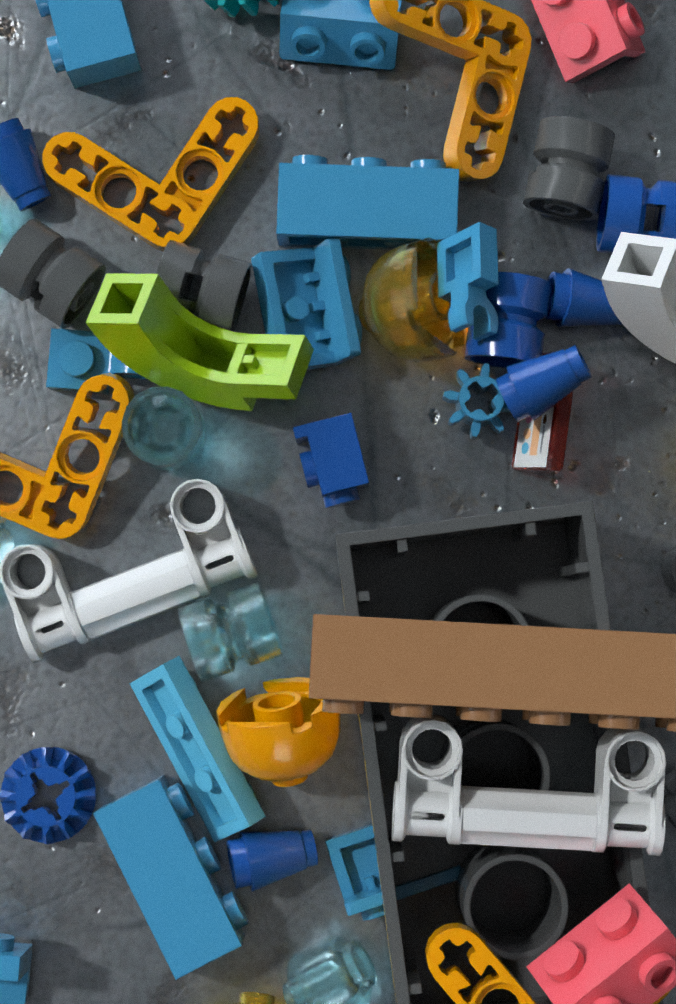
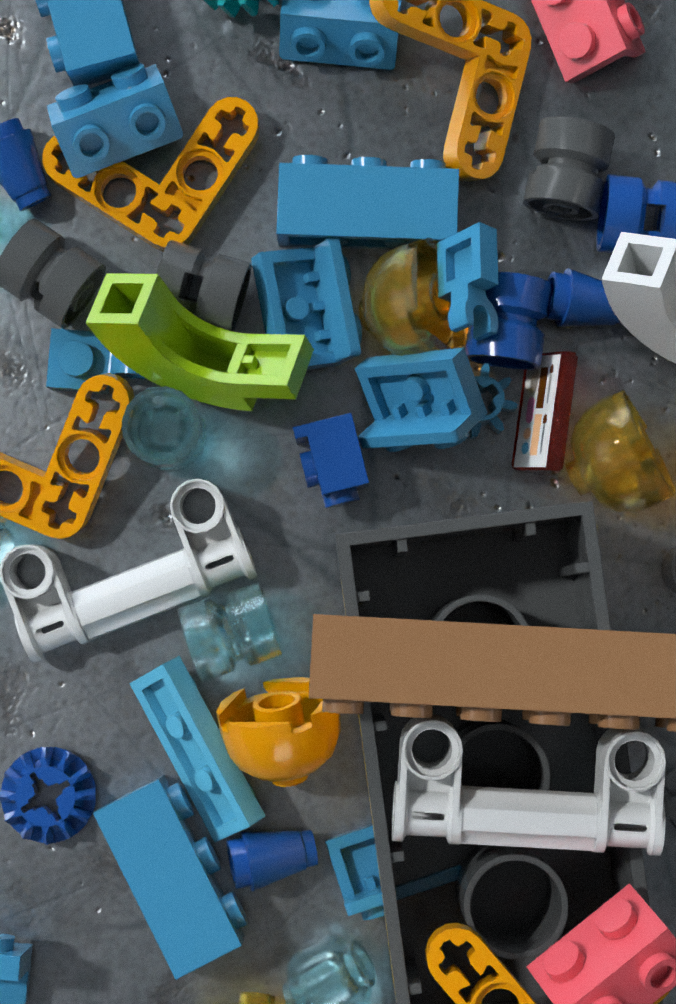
blue cone [496,345,592,422] -> none
none -> dark azure bracket [47,63,183,178]
none -> dark azure bracket [355,348,487,452]
none -> clear yellow cylinder [565,390,676,512]

